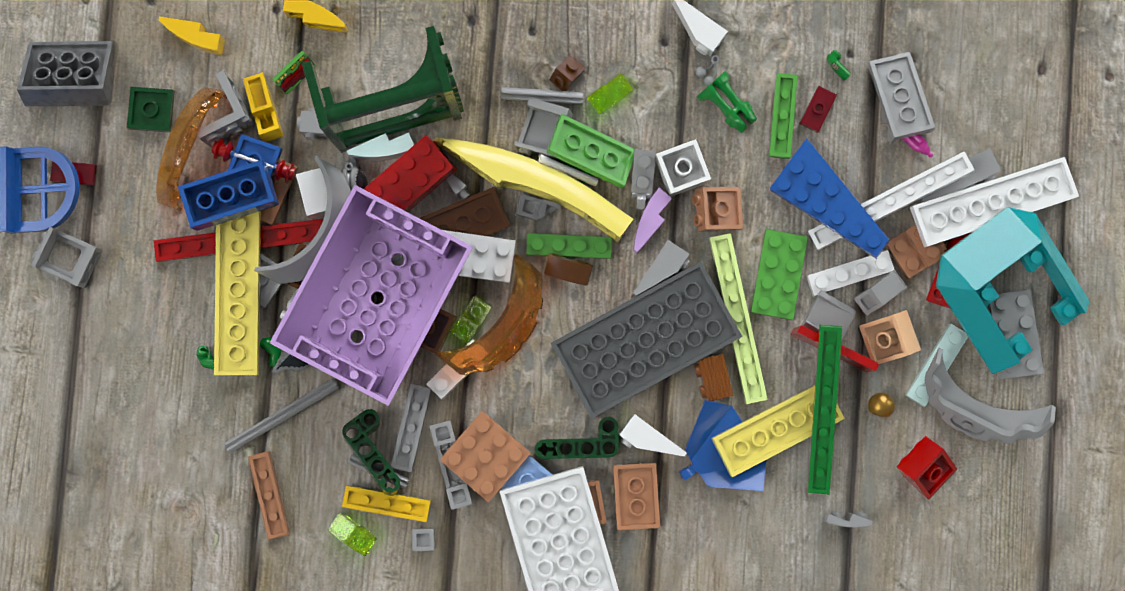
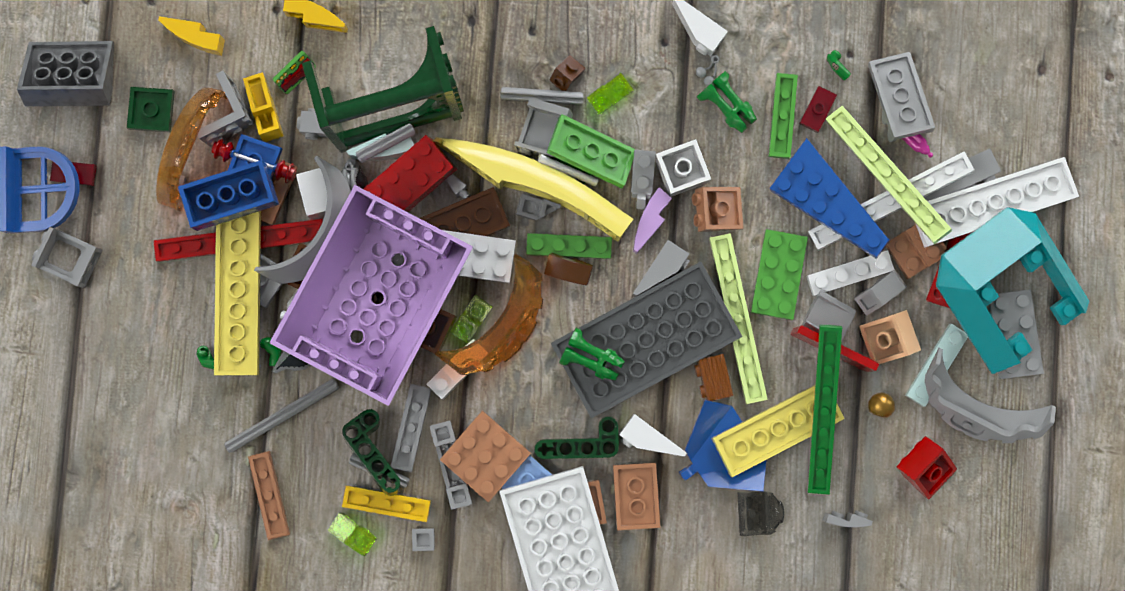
none -> light grey axle [356,124,415,162]
none -> green piece [559,327,625,380]
none -> clear smoke slope [737,491,784,536]
none -> yellowish green plate [826,106,952,245]

